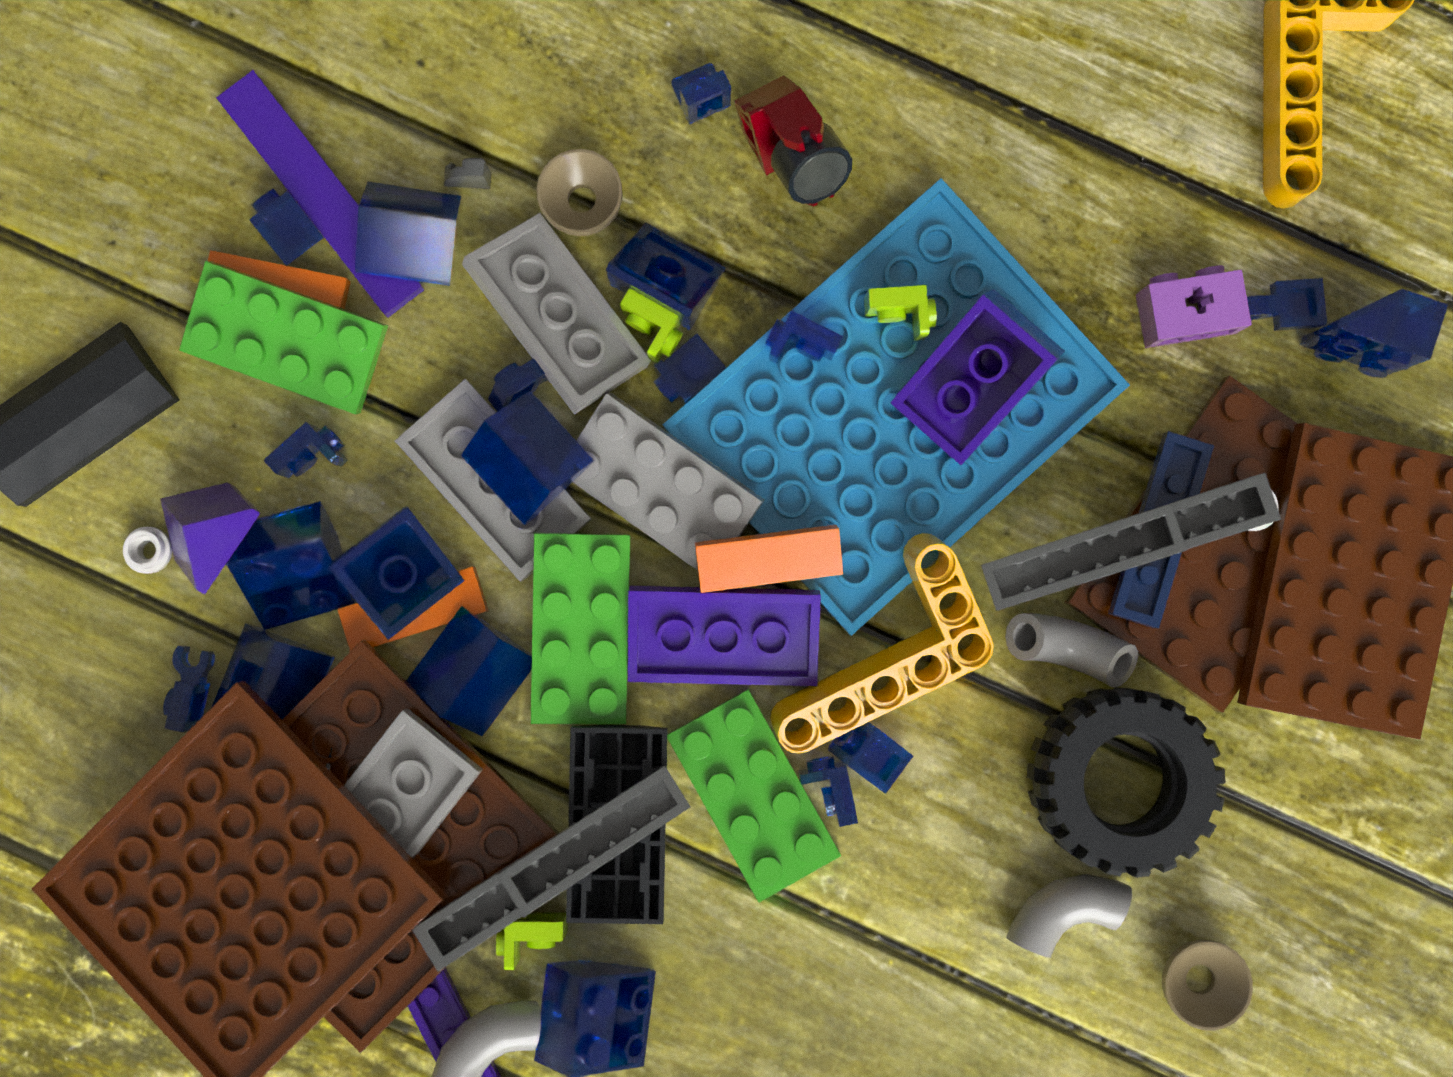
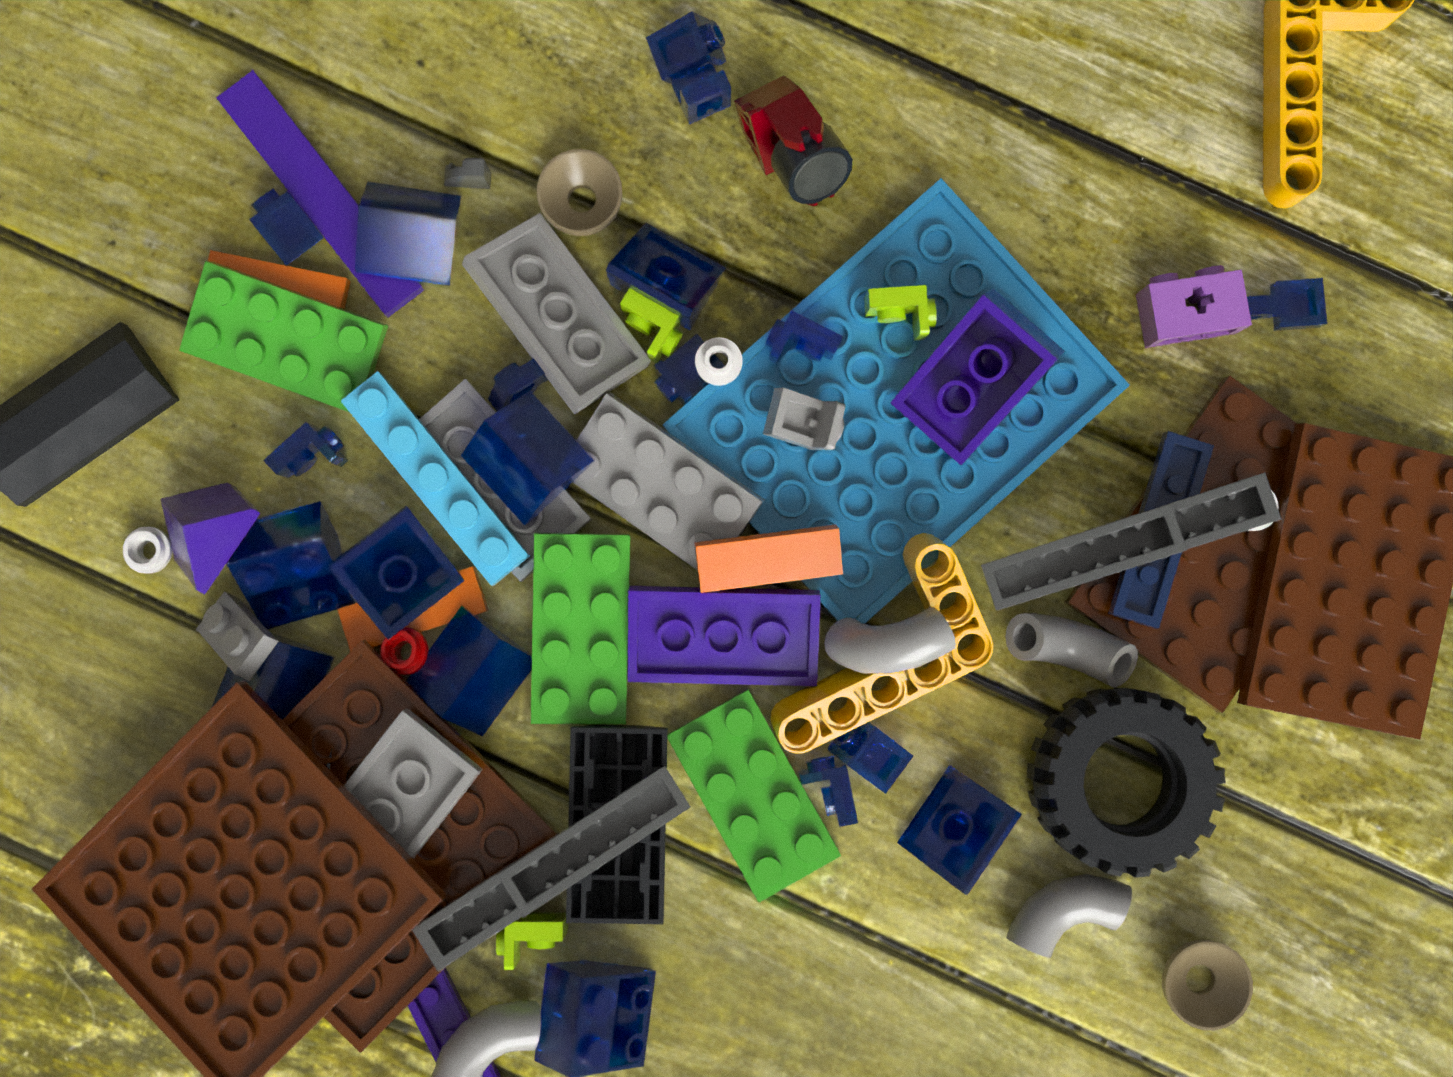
clear blue plate [163,645,215,733] -> none
clear blue slope [1300,289,1448,378] -> none
none -> light grey plate [196,591,279,681]
none -> medium azure plate [341,371,530,586]
none -> red plate [380,627,428,675]
none -> clear blue bracket [646,11,726,83]
none -> white plate [695,337,742,386]
none -> light grey bracket [763,388,845,450]
none -> light grey cylinder [824,607,956,674]
none -> clear blue slope [897,765,1022,895]

